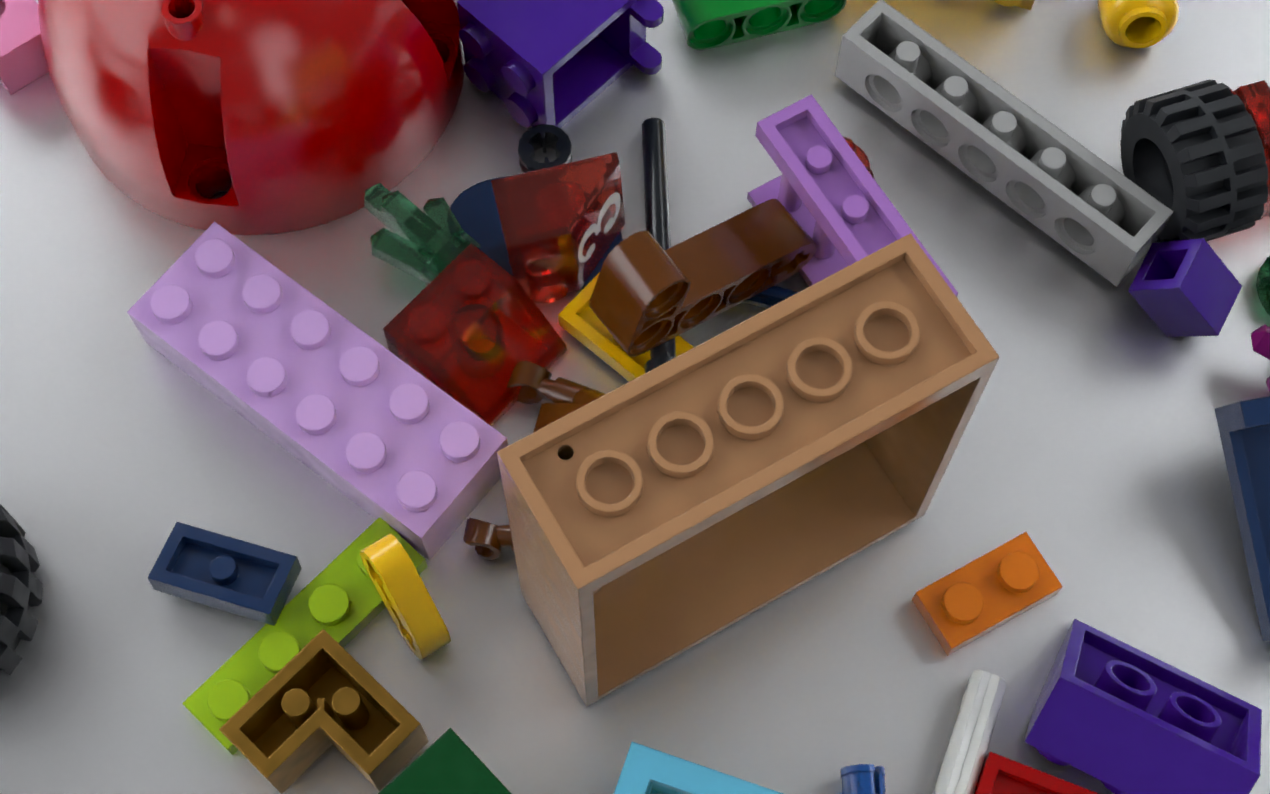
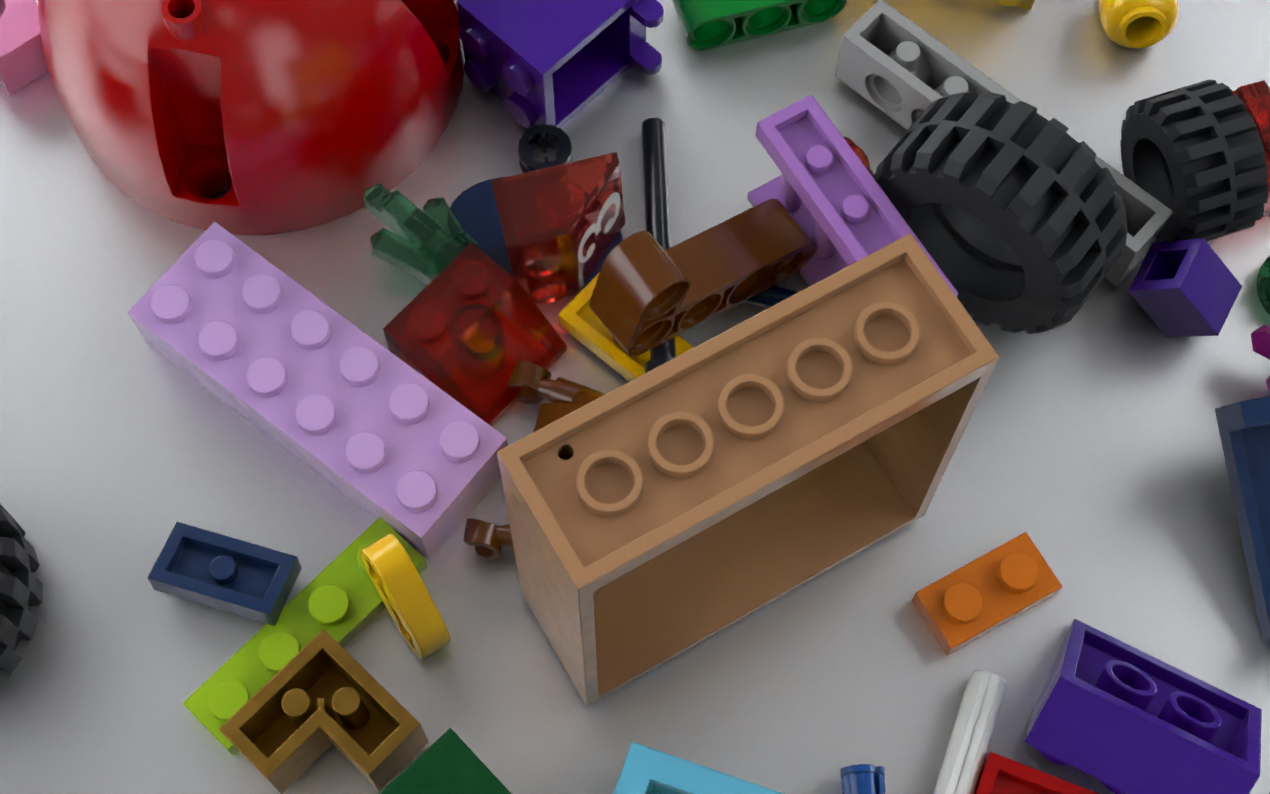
none -> black tyre [872,91,1127,334]

